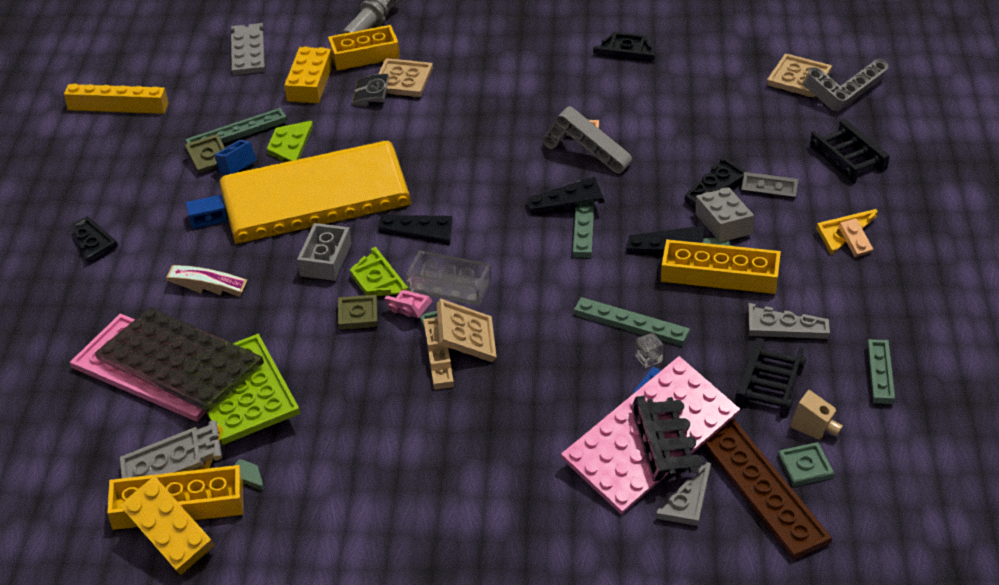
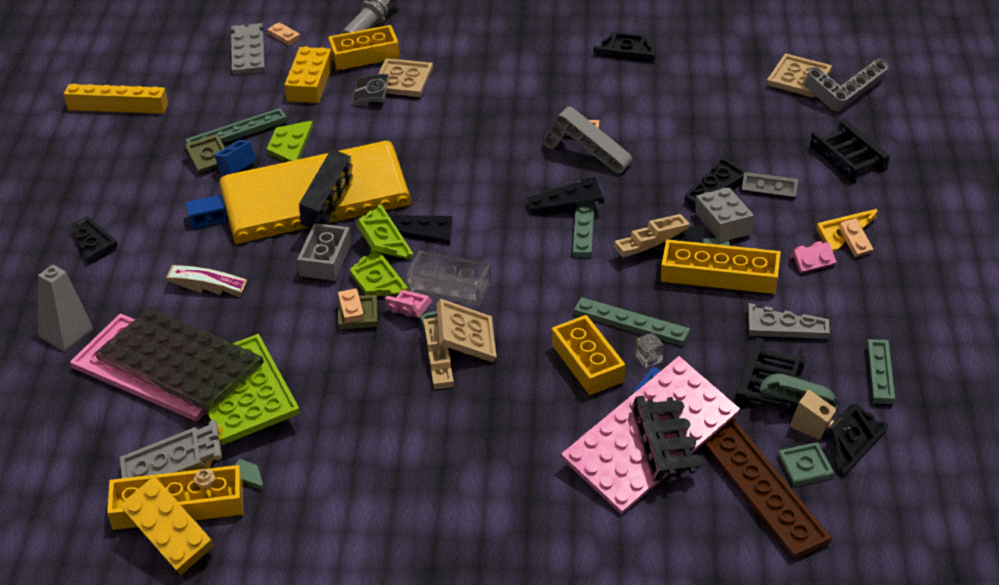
light grey wing [656,462,711,526] -> none
none -> light grey slope [38,265,94,353]
none -> tan plate [194,469,215,489]
none -> light nougat plate [267,23,301,46]
none -> black brick [299,149,353,228]
none -> light nougat plate [338,288,364,323]
none -> lime wing [356,204,414,259]
none -> yellow brick [551,315,626,395]
none -> tan slope [614,214,690,257]
none -> sand green brick [760,373,837,411]
none -> bright pink bracket [790,241,837,274]
none -> black wing [827,404,889,475]

